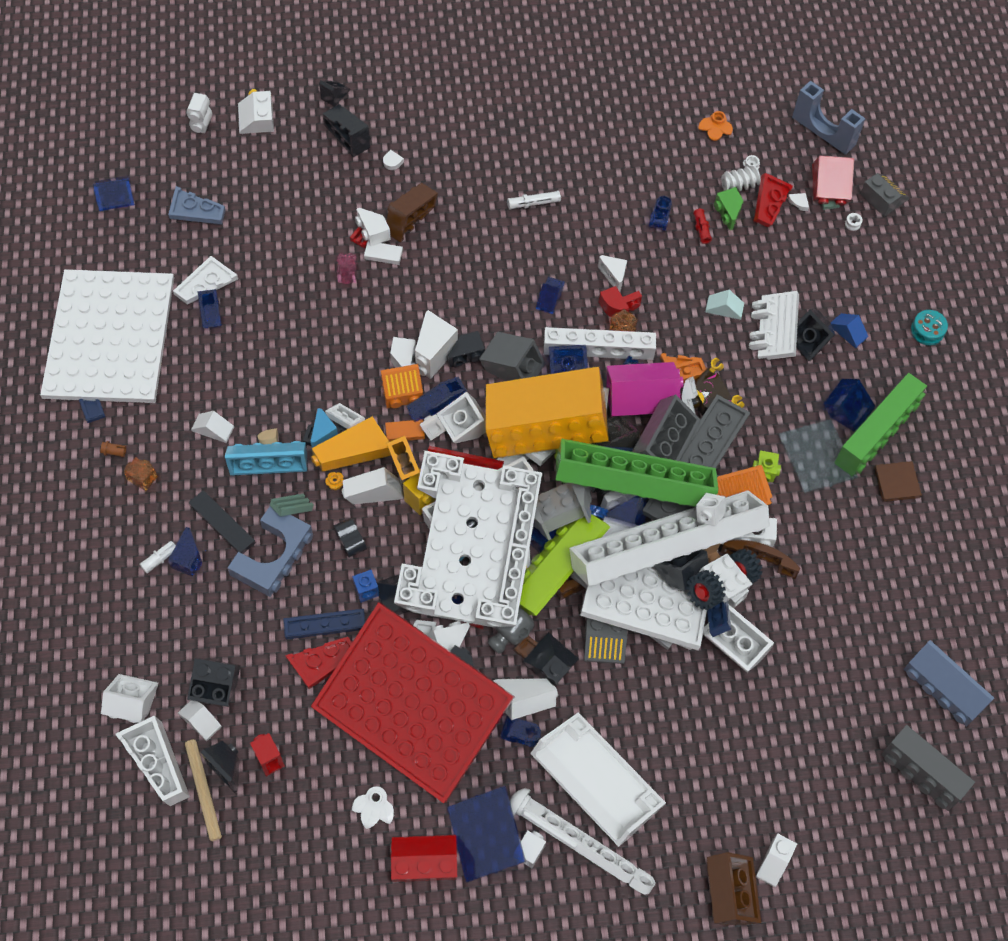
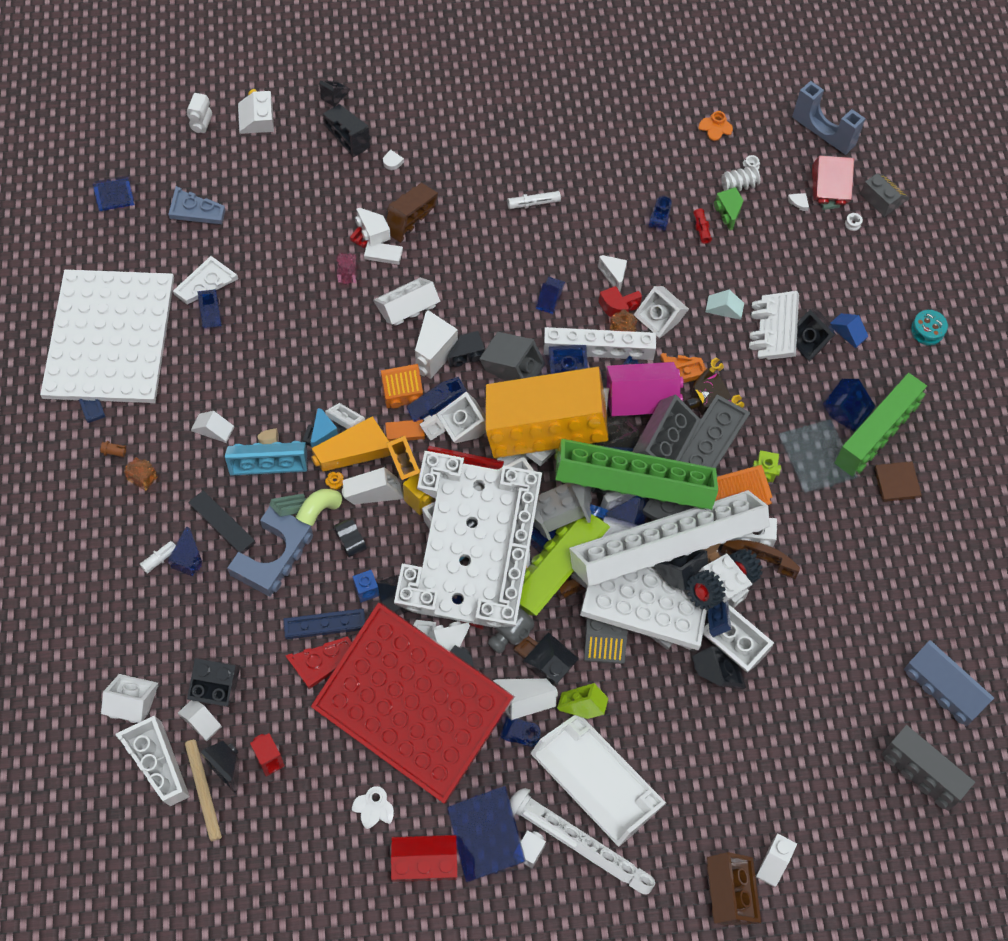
white slope [390,337,416,368] -> none
white slope [682,377,698,413] -> none
white brick [696,493,726,526] -> none
red wing [754,173,793,227] -> none
none -> yellowish green cylinder [295,489,342,526]
none -> white slope [373,277,440,325]
none -> lime slope [557,683,609,719]
none -> white slope [634,286,689,338]
none -> black slope [692,646,746,689]

